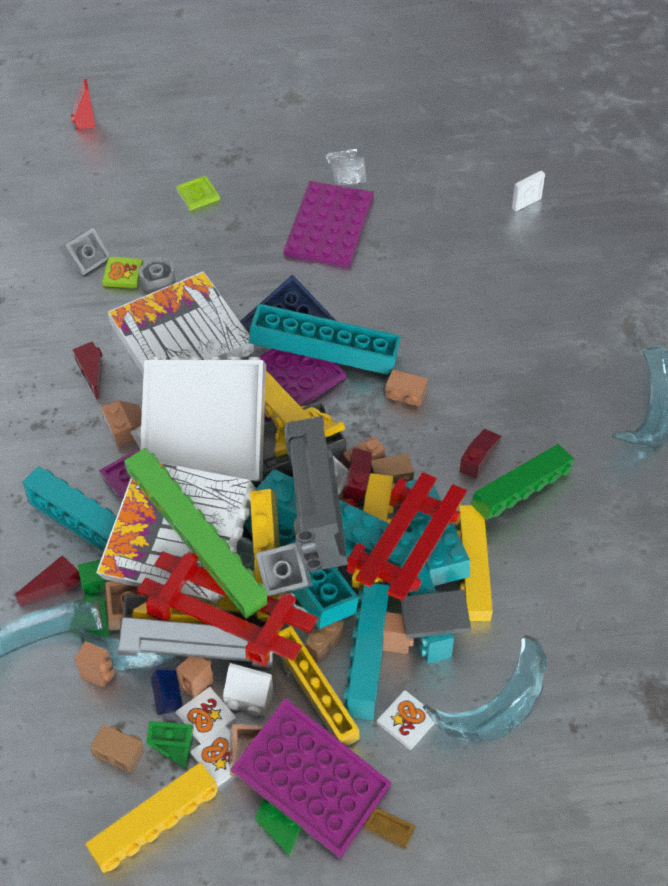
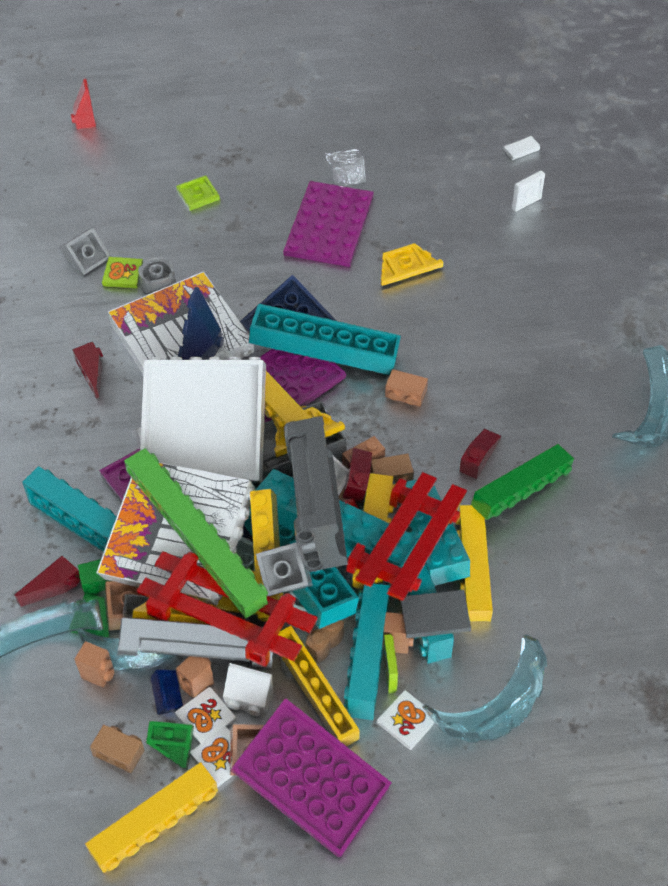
nougat slope [101,400,142,447] -> none
green wing [255,797,301,856] -> none
pearl gold tile [364,807,415,849] -> none
none -> dark blue slope [178,287,224,360]
none -> yellow wing [381,243,443,286]
none -> lime tile [383,634,398,694]
none -> white tile [504,136,540,160]

